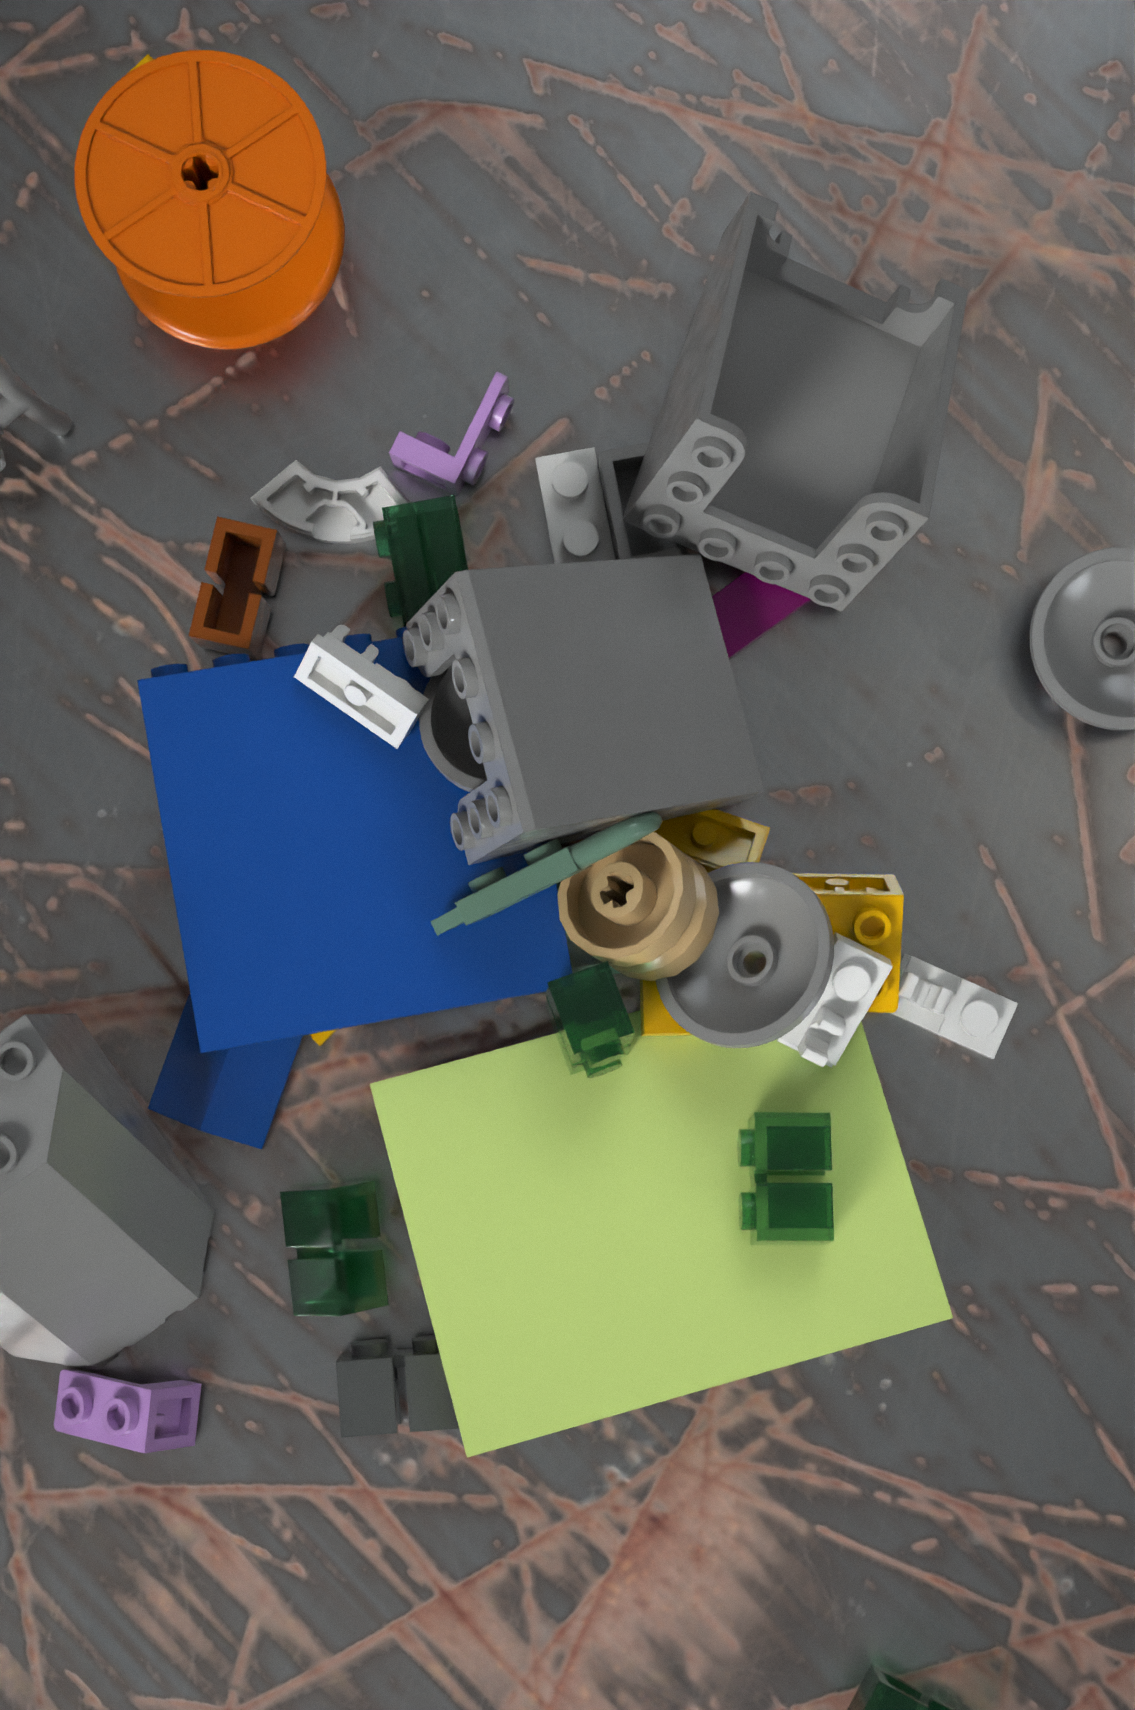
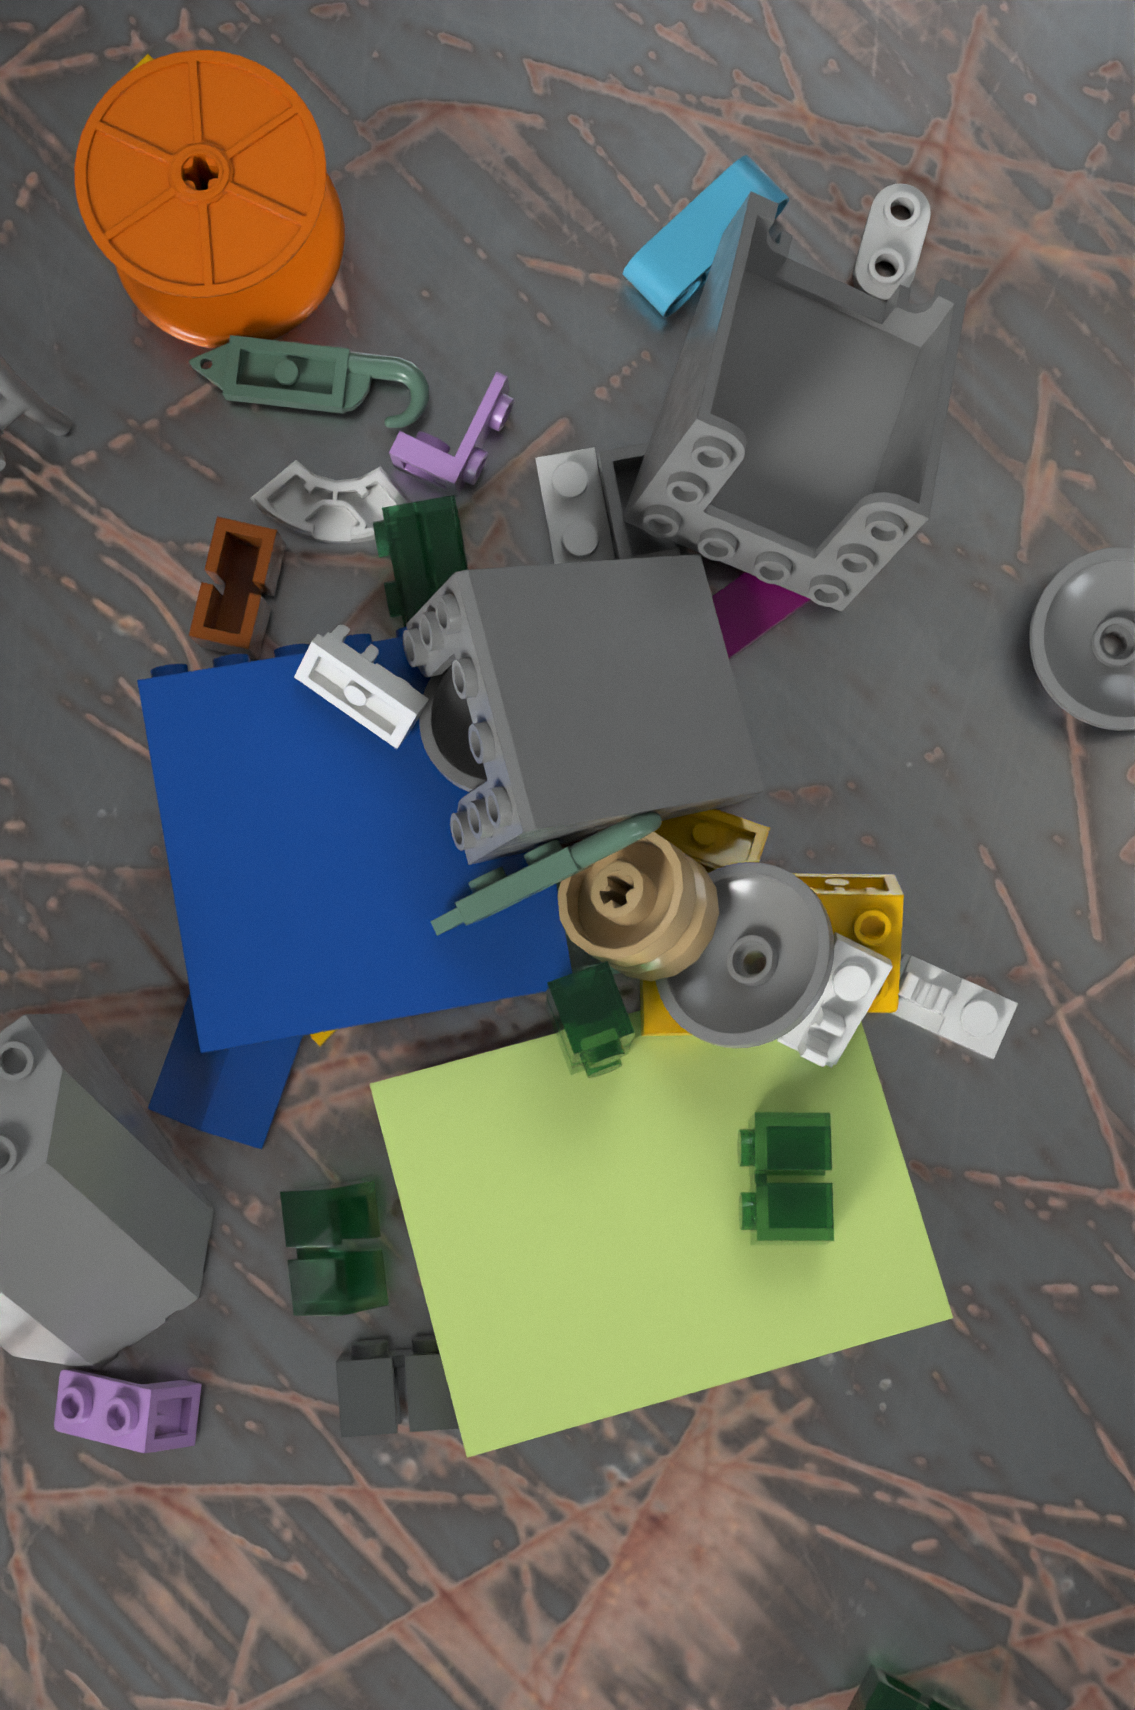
none -> sand green plate [189,335,429,428]
none -> medium azure beam [622,155,789,318]
none -> white plate [852,184,931,302]

